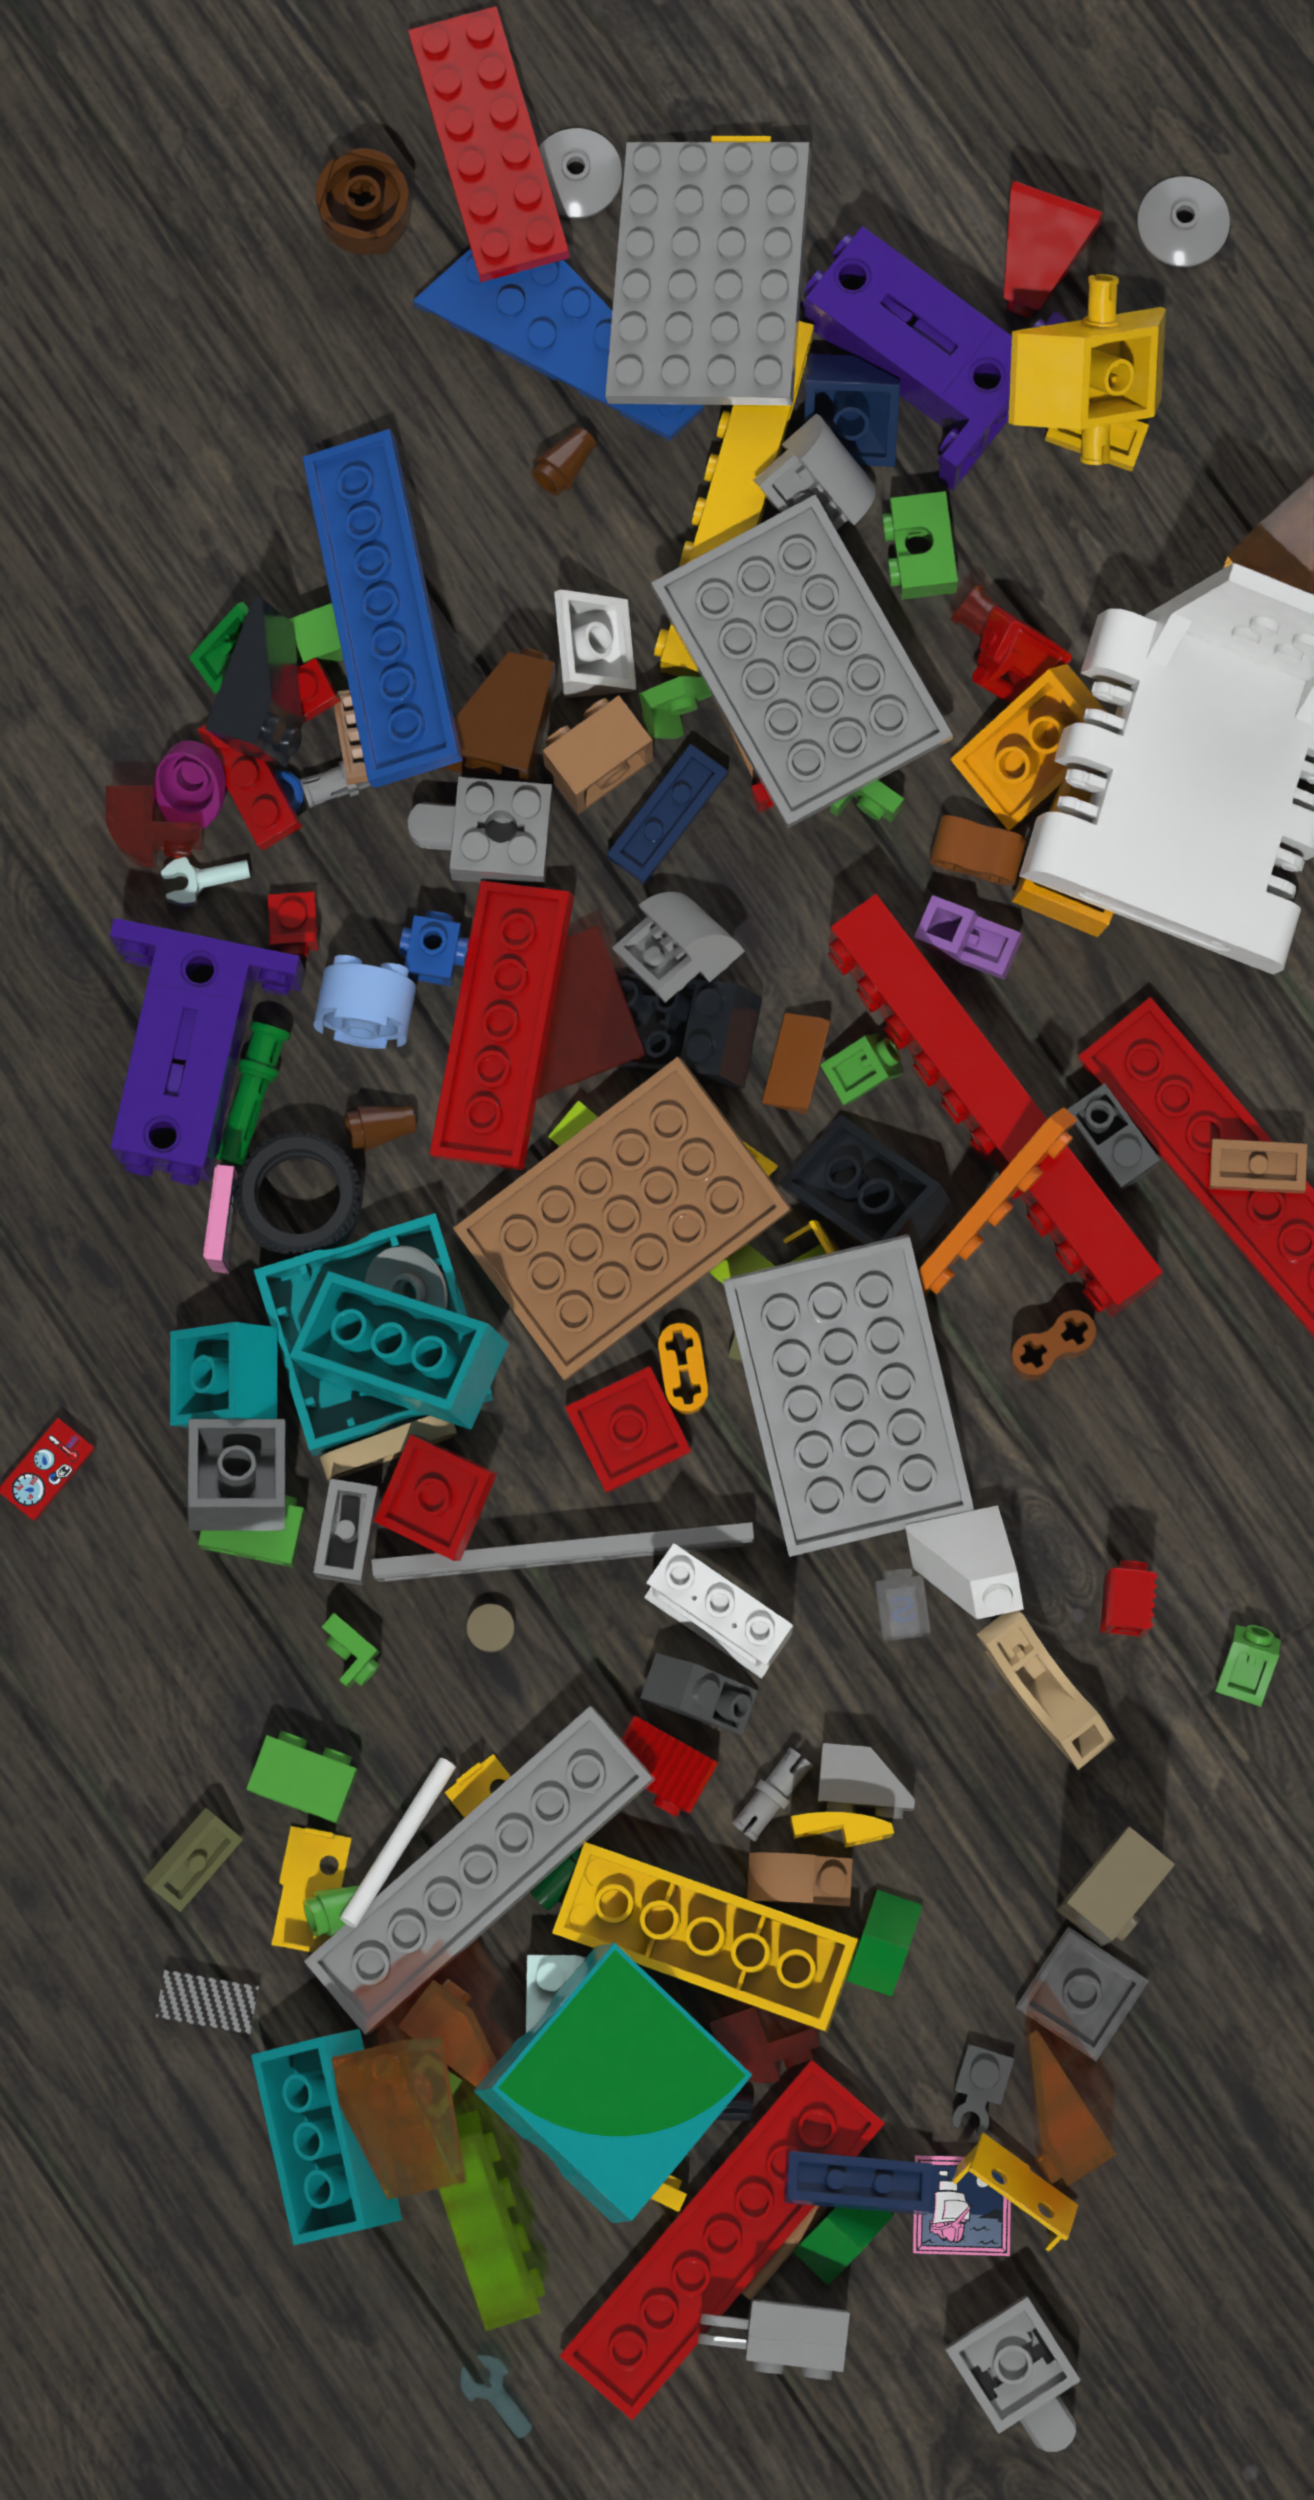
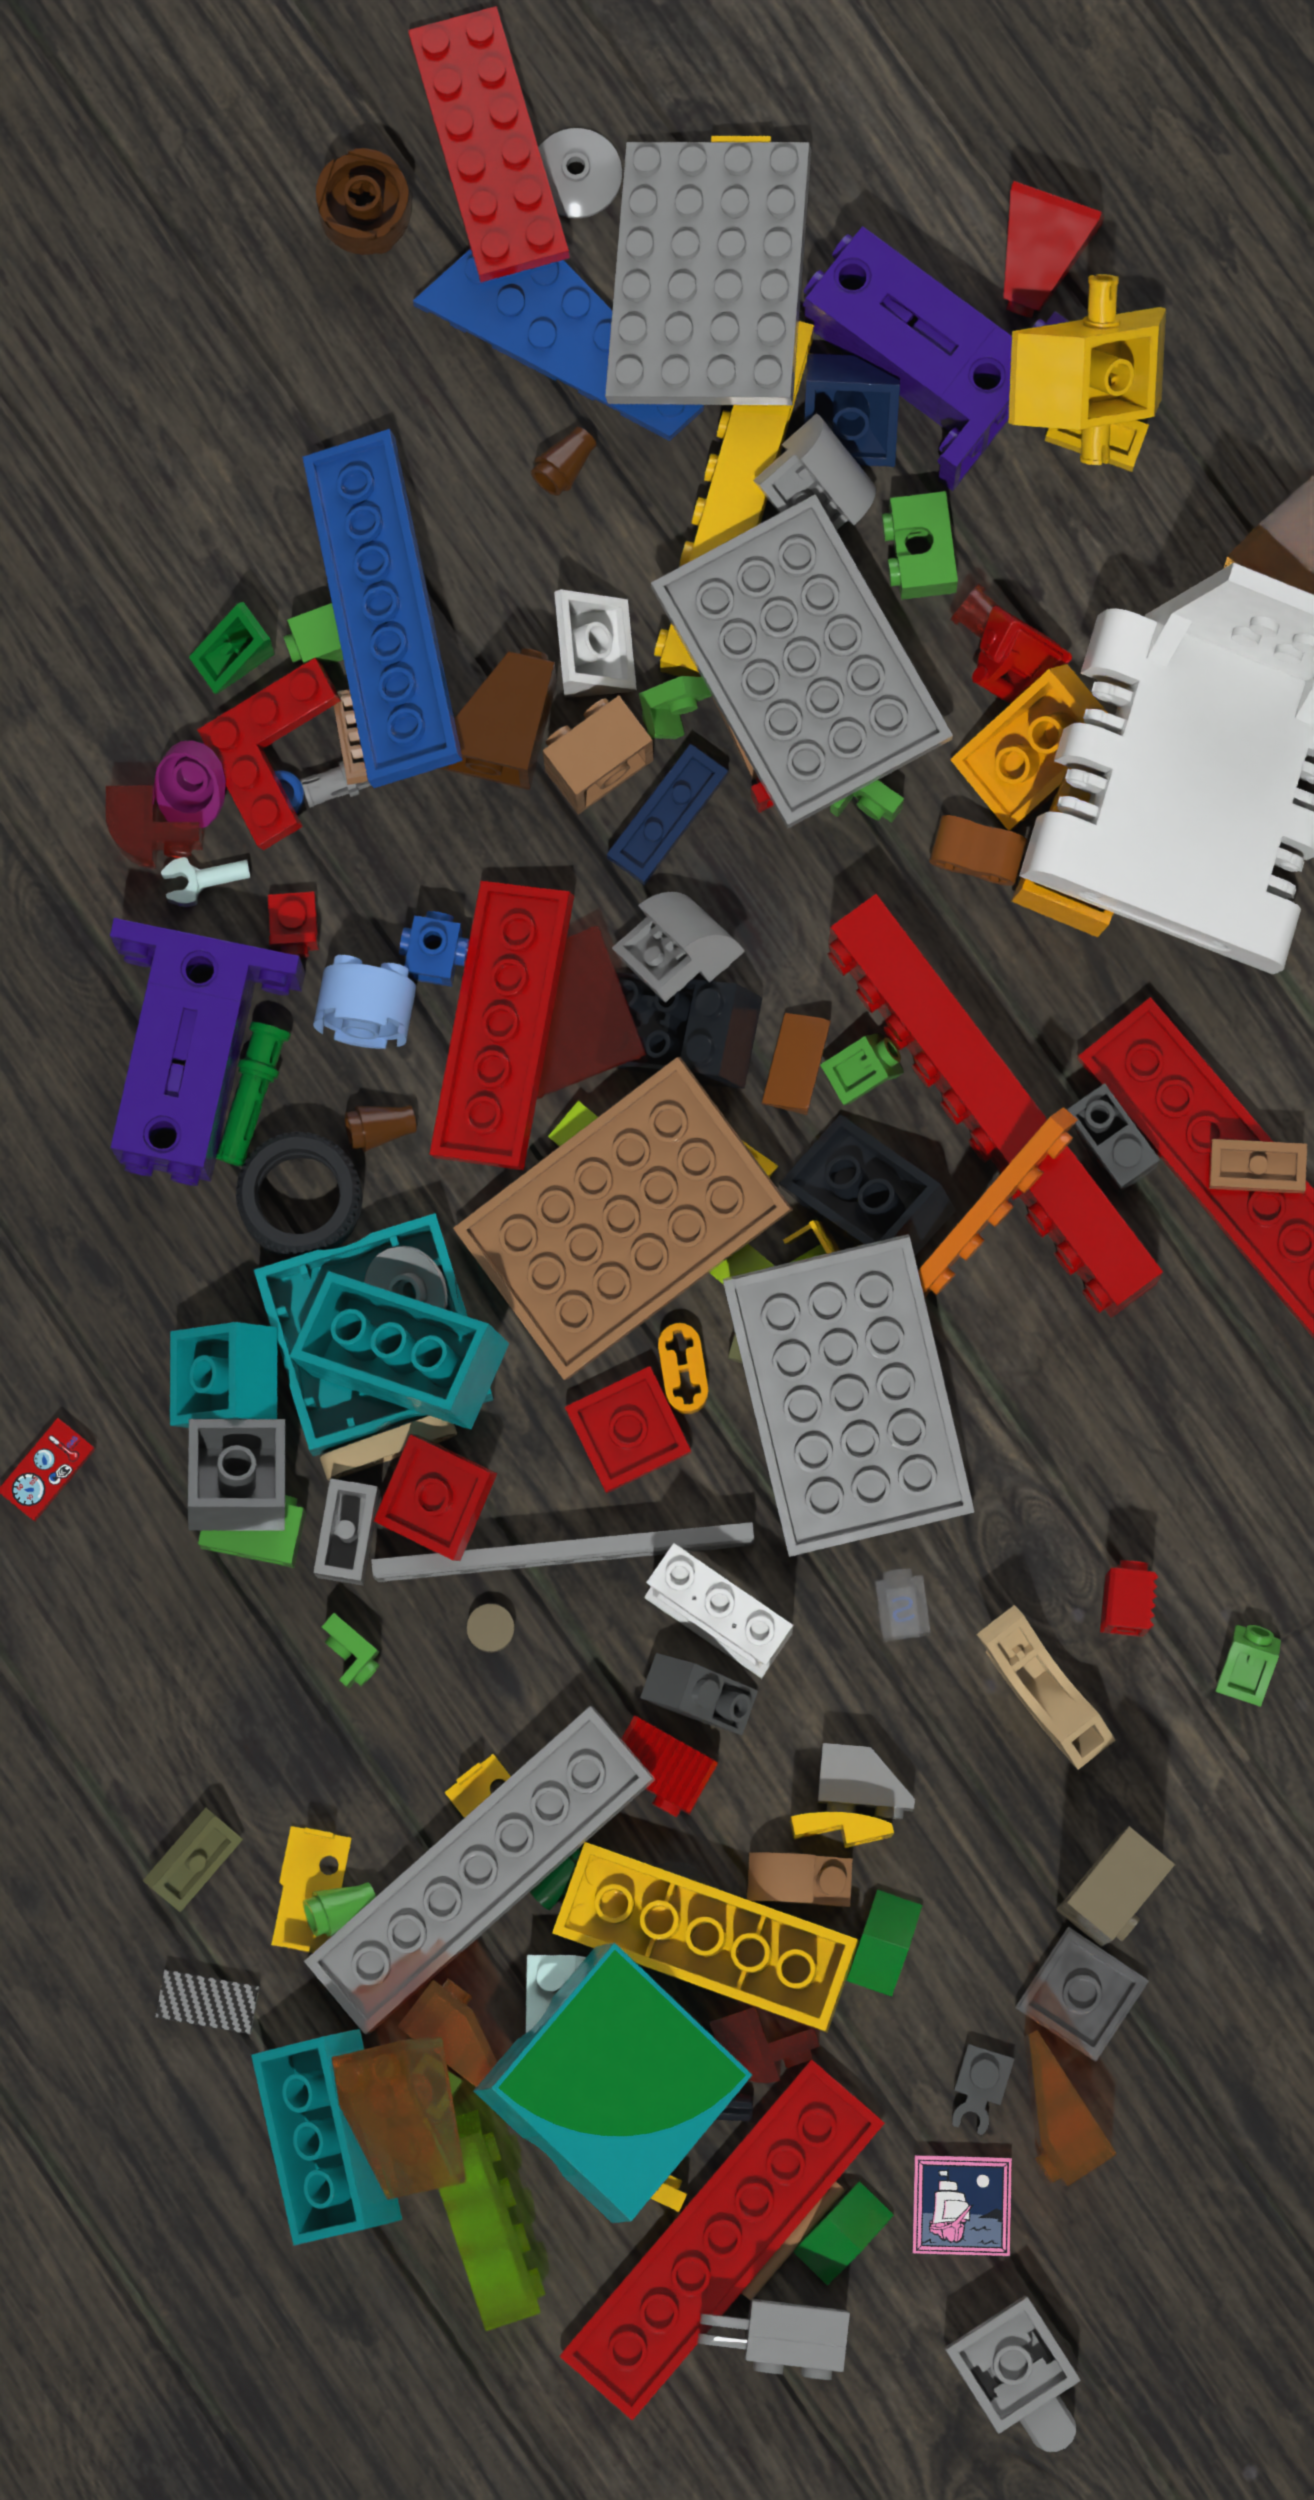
bright pink tile [203,1165,238,1274] -> none
black slope [205,596,303,768] -> none
bright green brick [246,1731,359,1825] -> none
white bar [340,1758,456,1928] -> none
light grey brick [408,777,553,888] -> none
clear light blue bar [461,2354,532,2438] -> none
light grey pin [731,1747,814,1842] -> none
dark blue plate [784,2151,932,2215] -> none
white slope [905,1505,1024,1619] -> none
medium lavender brick [914,895,1023,980] -> none
yellow piece [952,2133,1078,2252] -> none
dark orange axle [1010,1310,1096,1381] -> none
light grey dish [1137,176,1230,267] -> none

